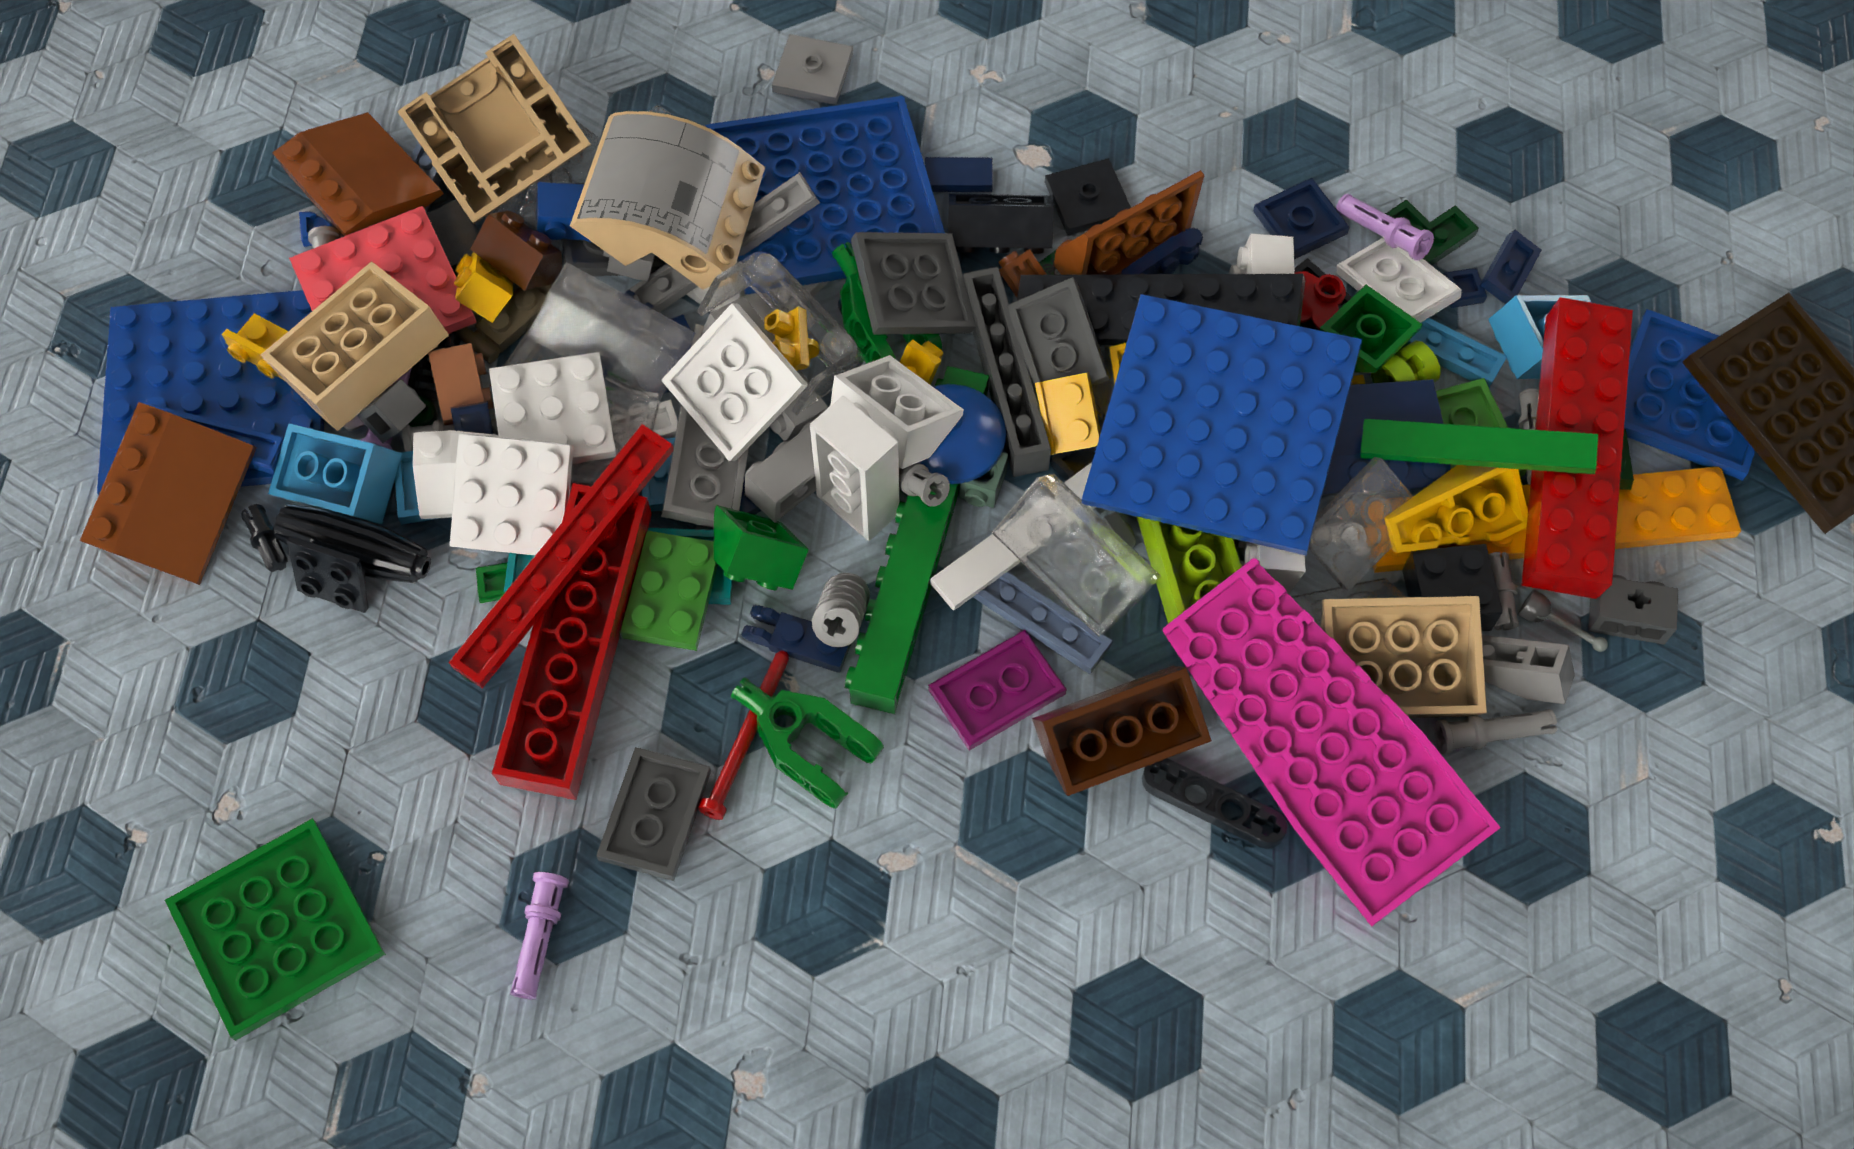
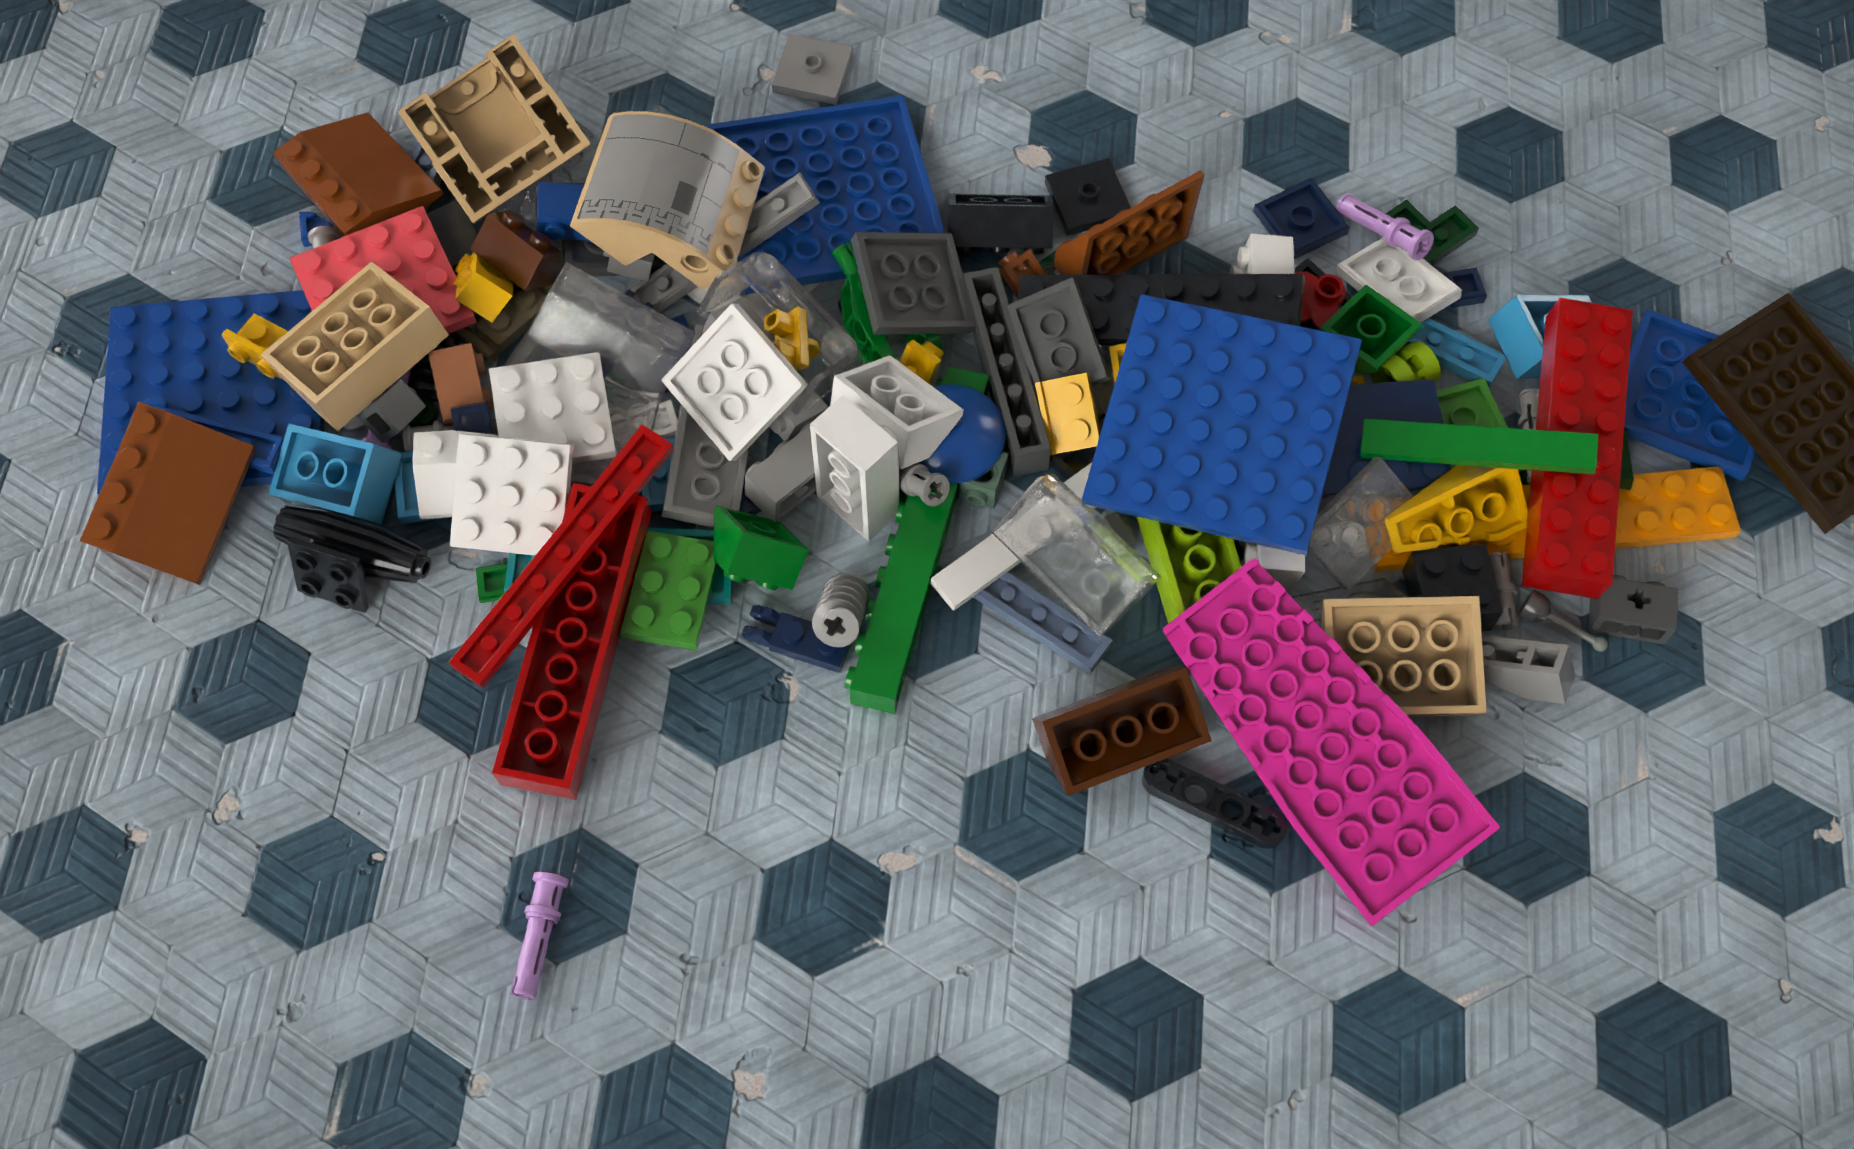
green plate [165,818,386,1041] -> none
black axle [241,504,288,572] -> none
dark grey plate [596,747,711,881] -> none
red bar [698,650,789,820] -> none
green piece [731,677,884,809] -> none
dark blue tile [925,157,993,192] -> none
magenta tile [928,630,1067,751] -> none
dark blue hinge [1121,227,1203,274] -> none
light grey pin [1434,709,1557,755] -> none
dark blue plate [1480,230,1542,304] -> none

